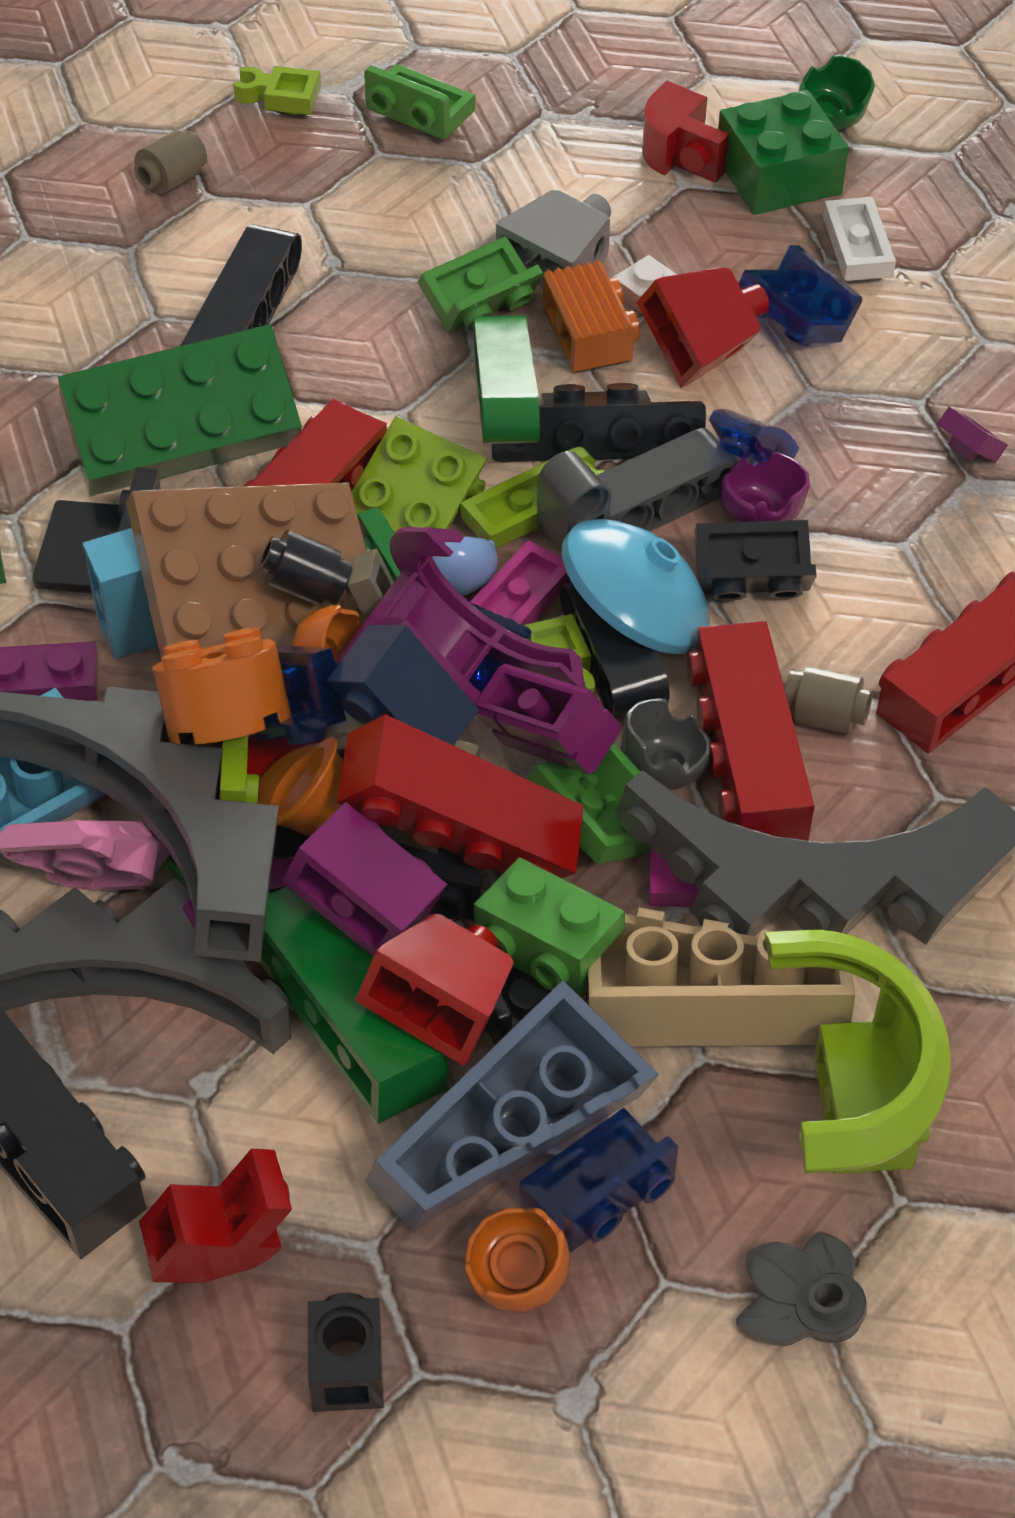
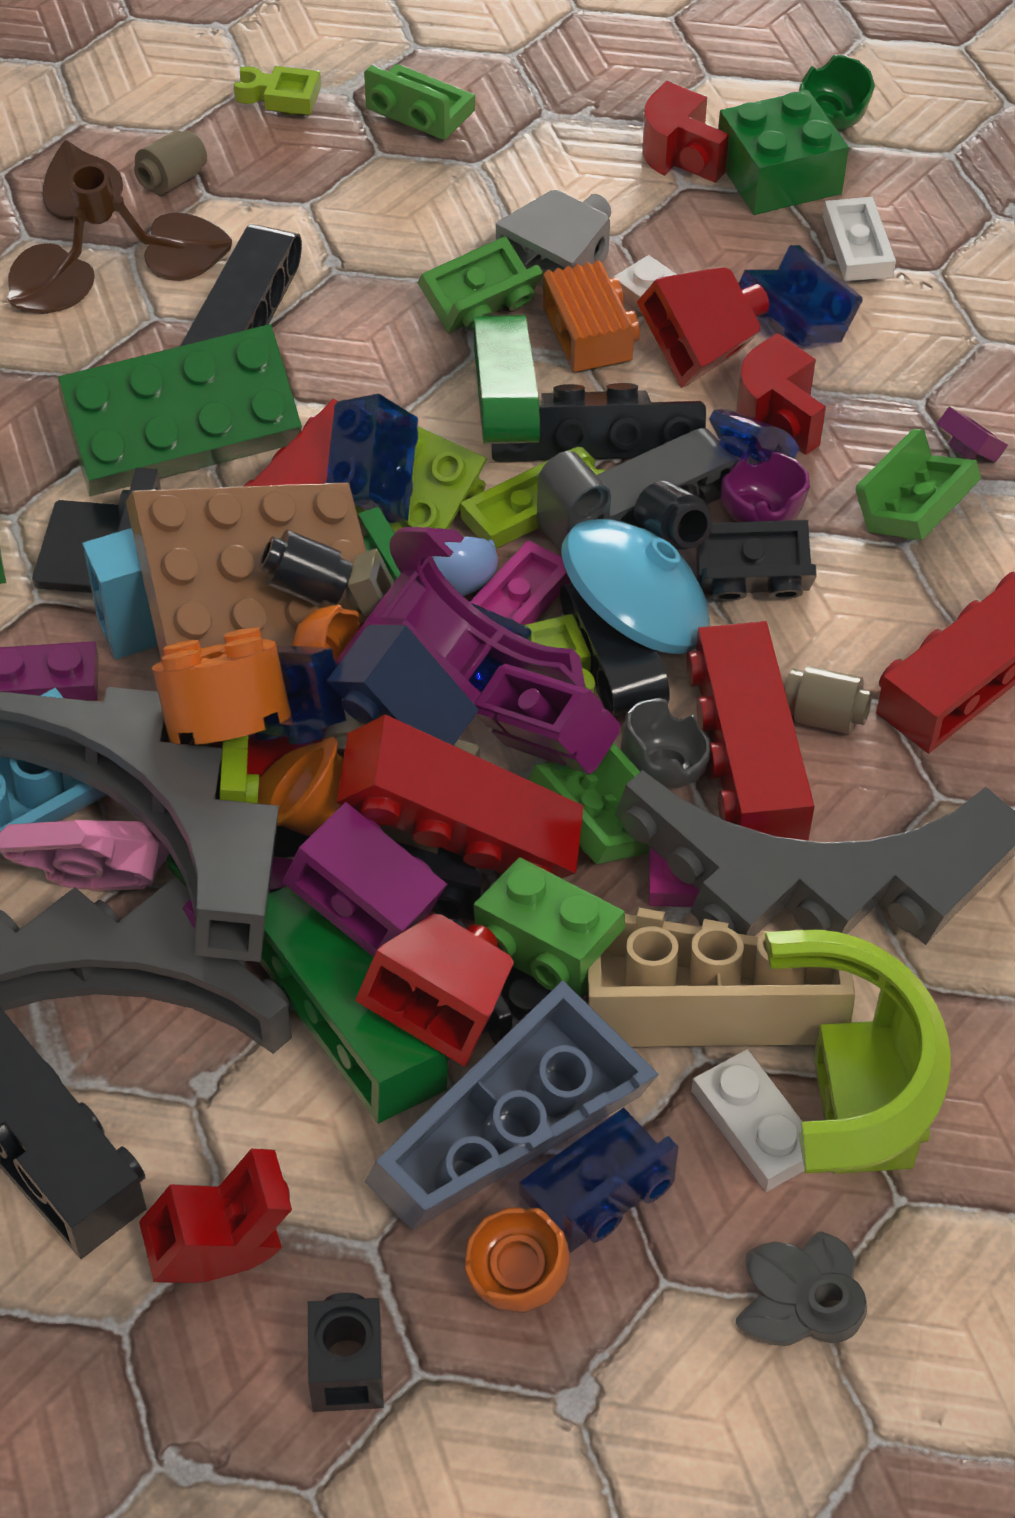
none -> reddish brown plant [7,140,233,313]
none -> clear blue bracket [326,393,418,524]
none -> black brick [634,481,712,550]
none -> white plate [691,1049,804,1192]
none -> red brick [736,333,826,455]
none -> bright green bracket [856,429,981,540]

